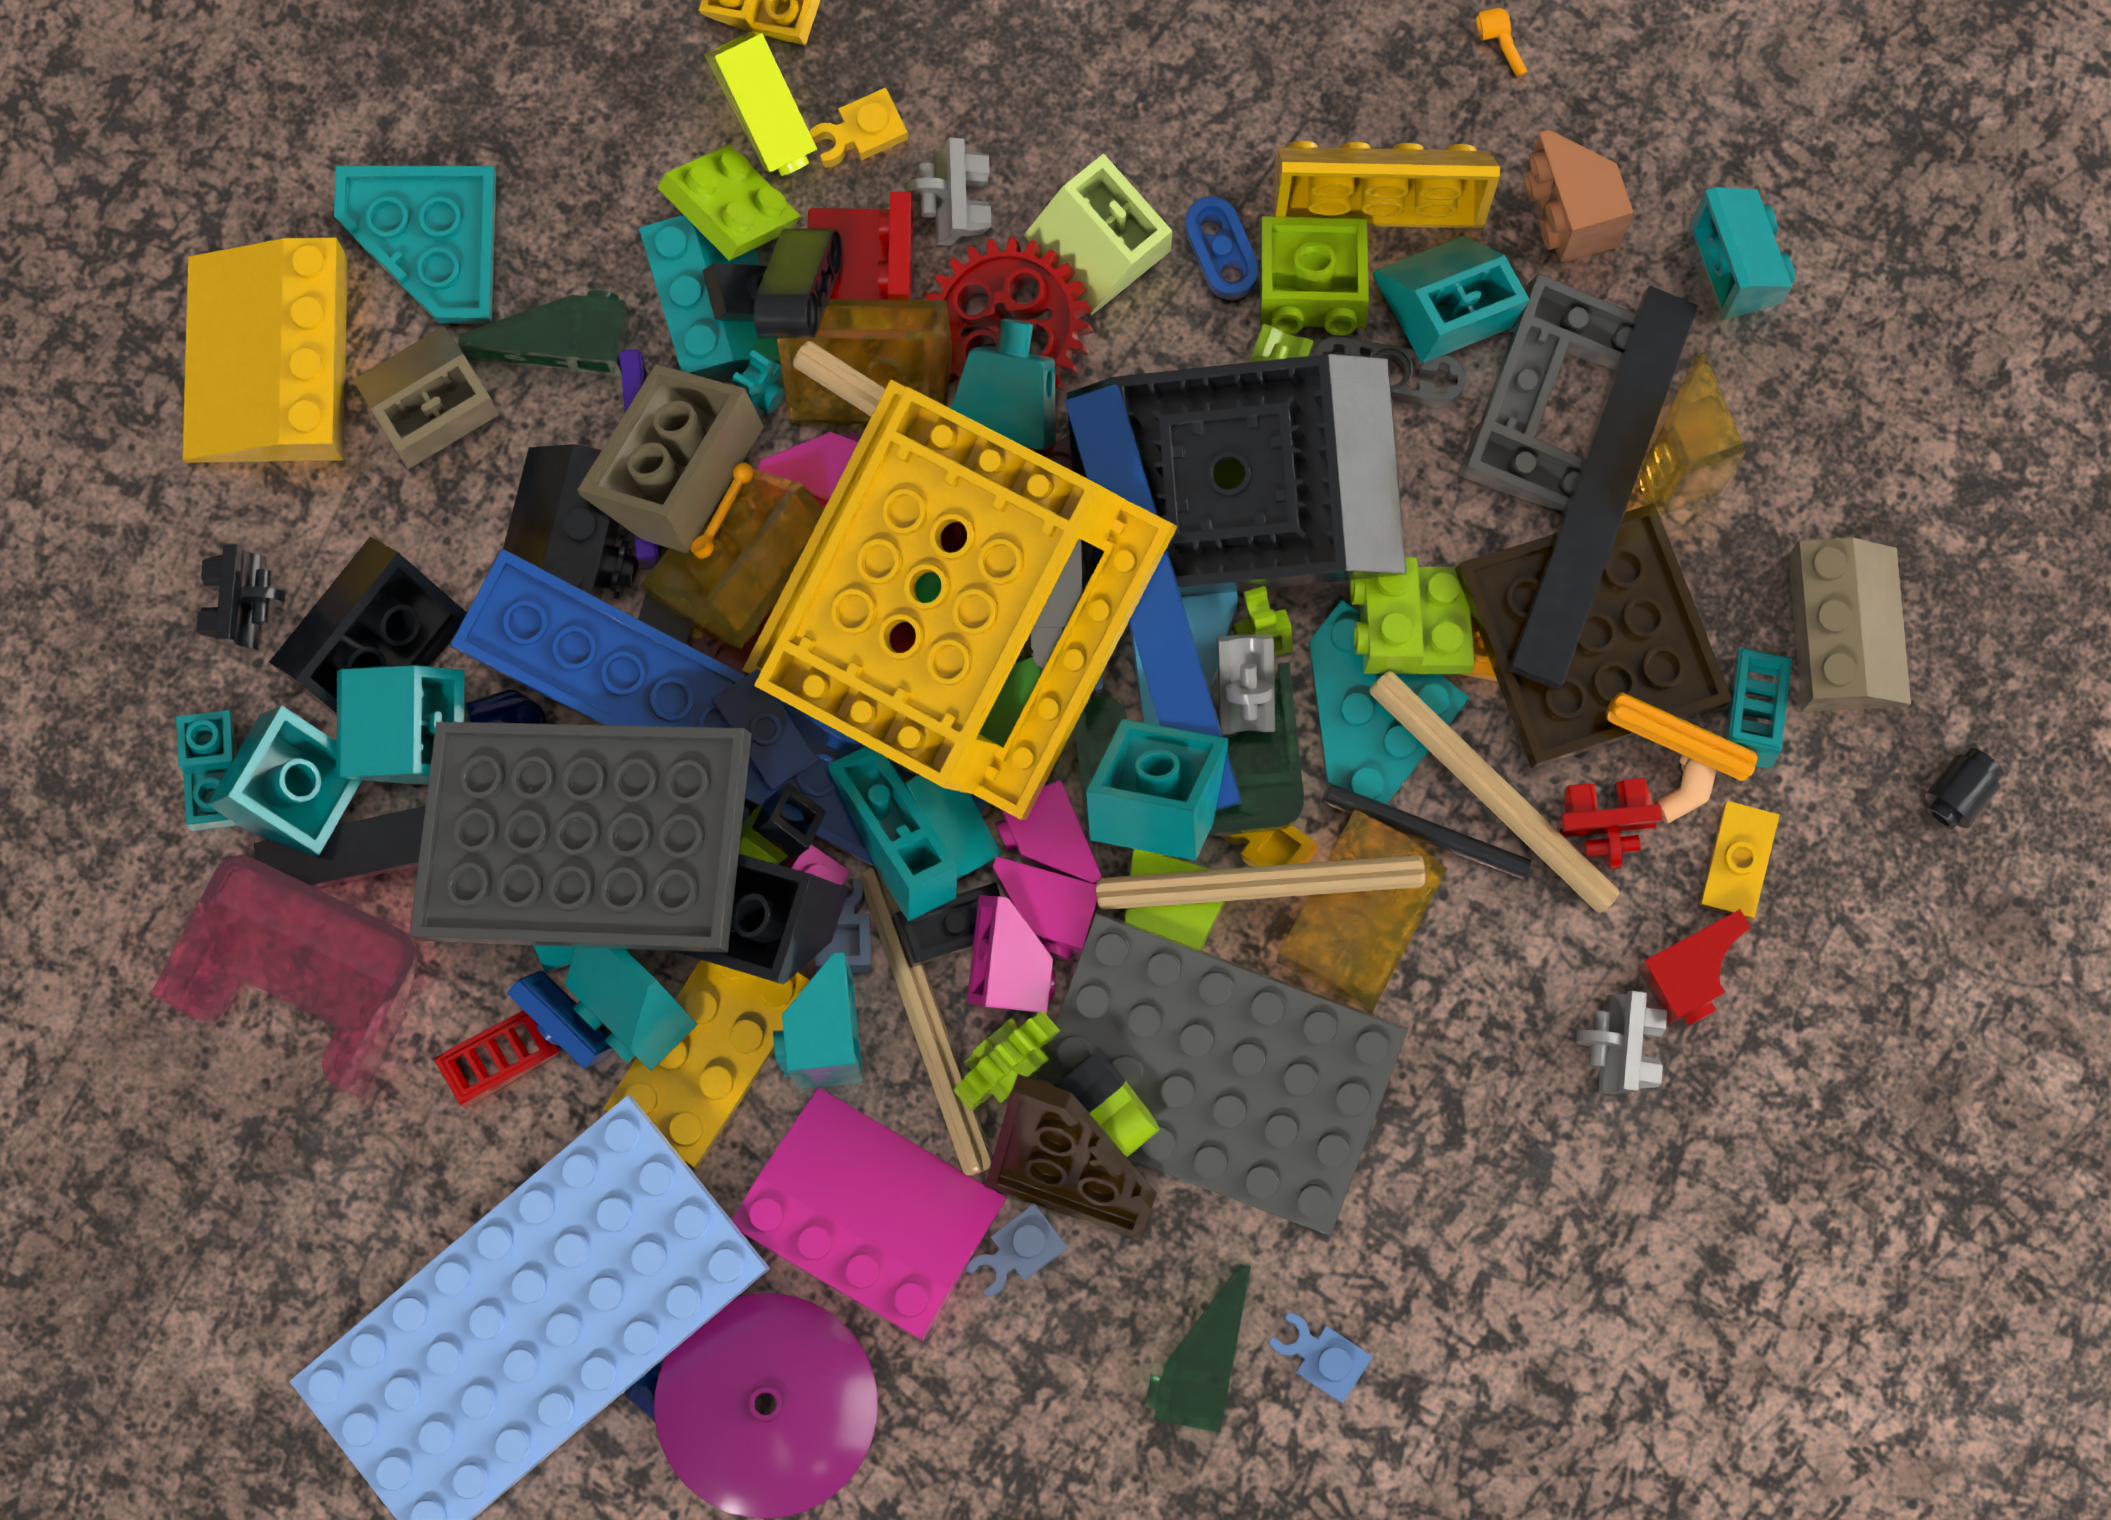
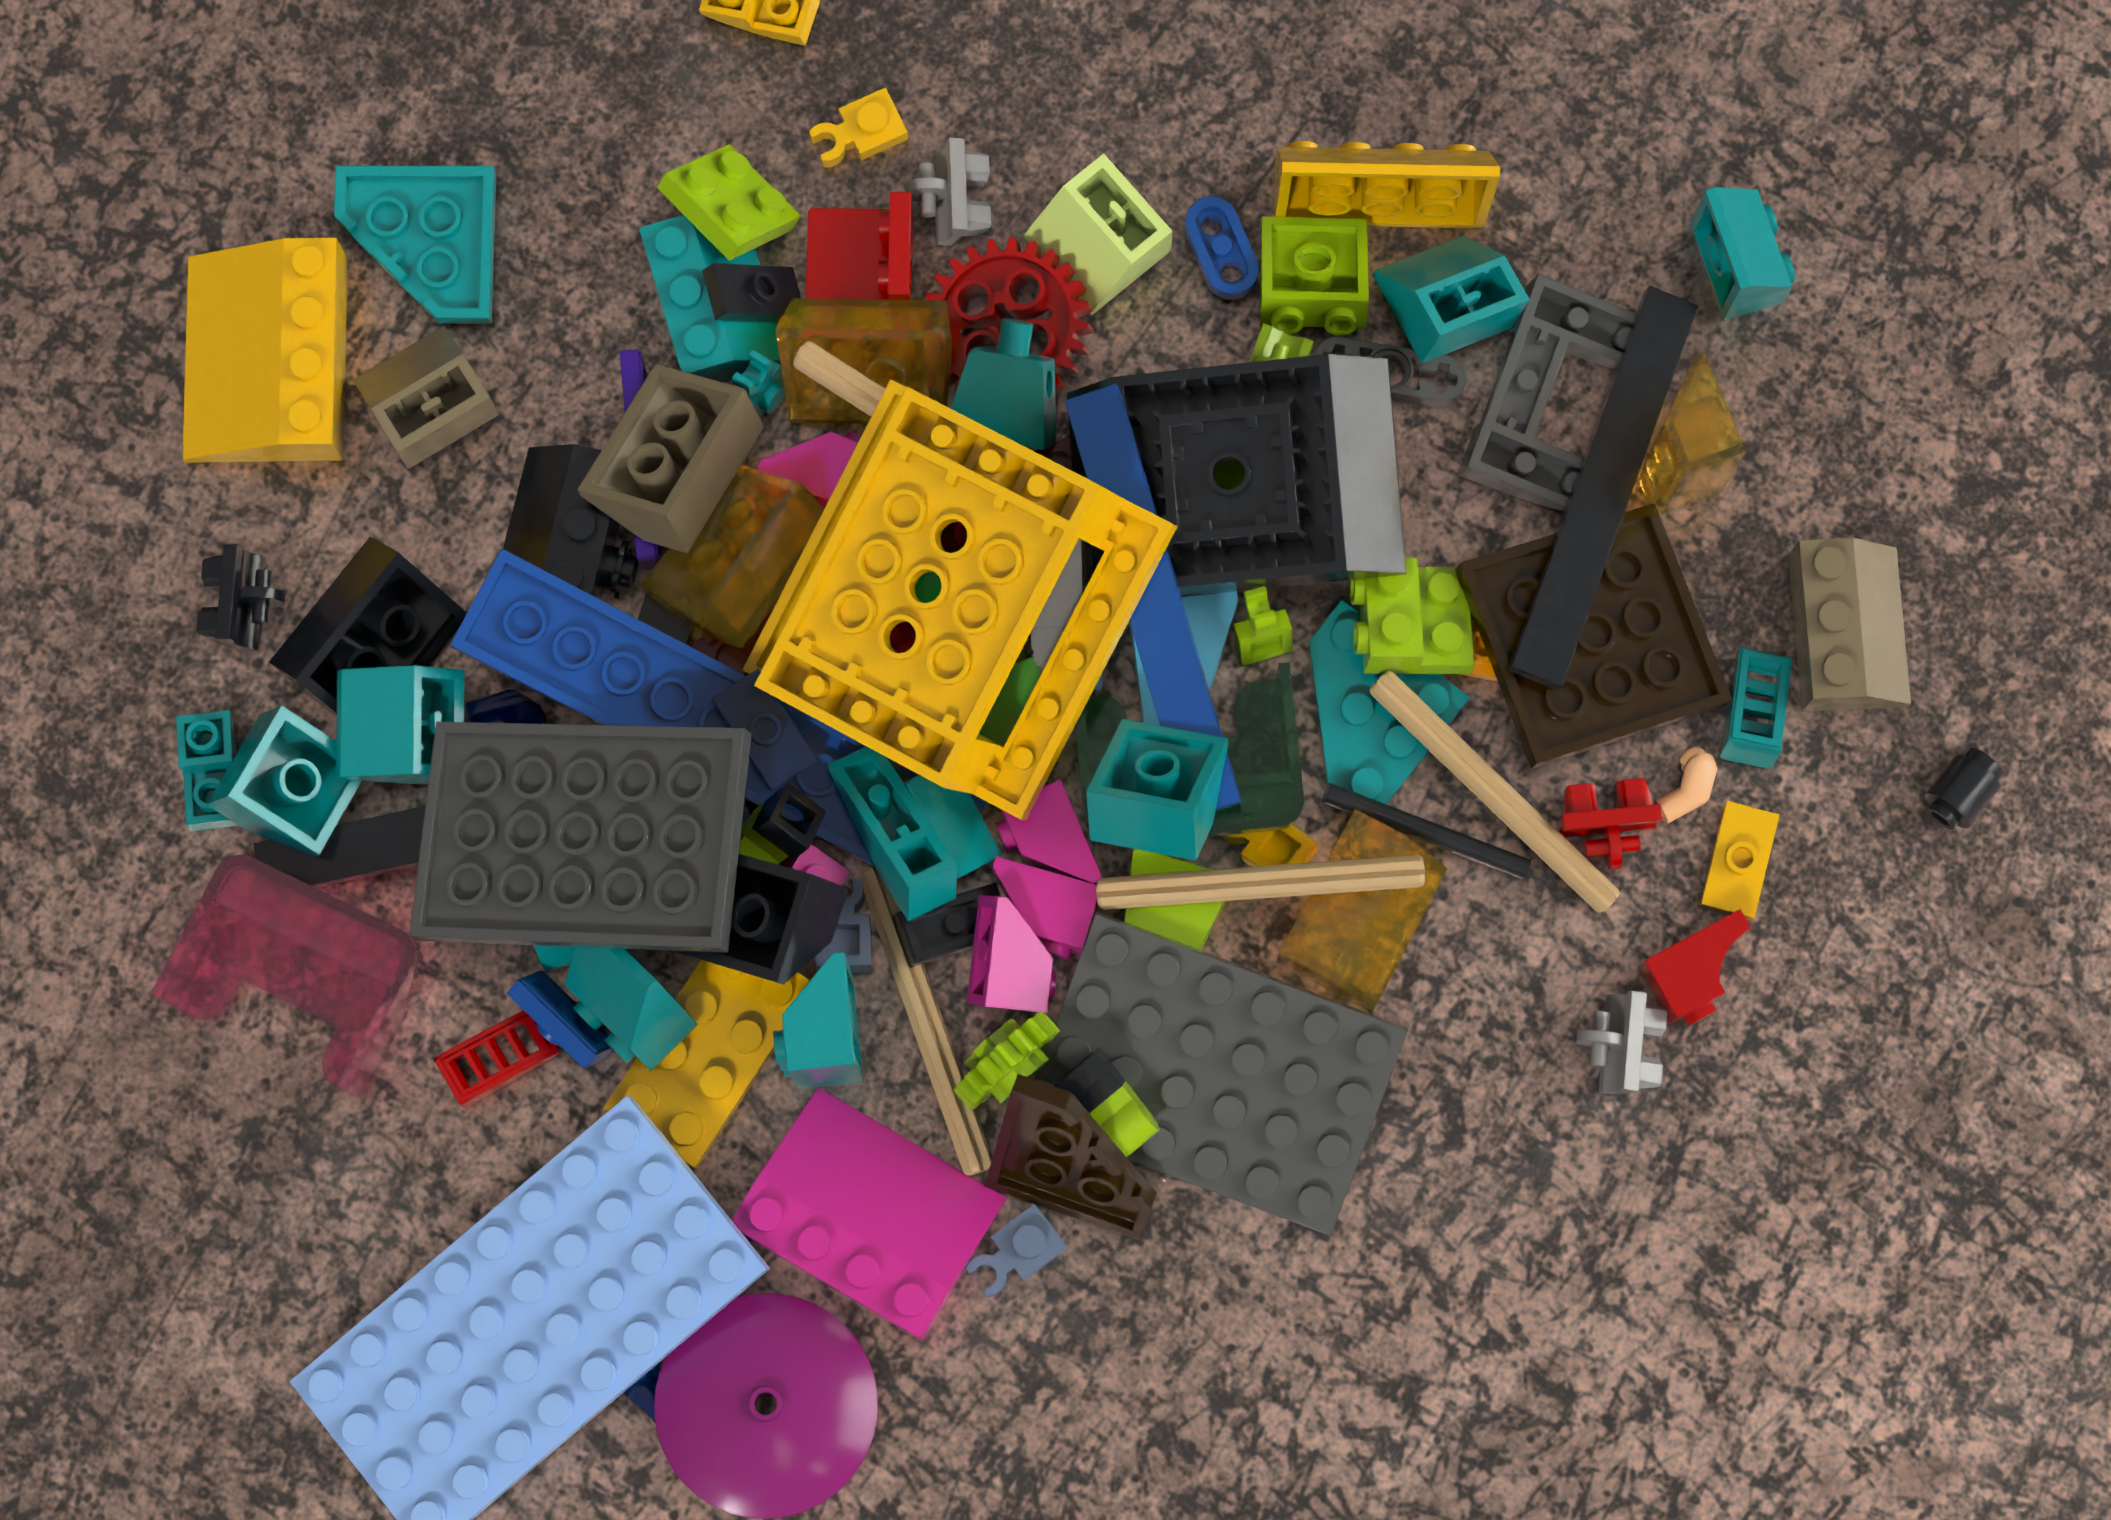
clear green slope [458,290,631,376] -> none
light orange hinge [690,462,754,559] -> none
neon yellow slope [704,31,817,176] -> none
black beam [754,228,842,338] -> none
clear green slope [1145,1264,1251,1434] -> none
light grey hips [1217,633,1275,735] -> none
medium blue plate [1268,1312,1373,1404] -> none
light orange hand [1476,8,1528,78] -> none
nougat slope [1523,130,1634,264] -> none
light orange axle [1606,692,1758,781] -> none

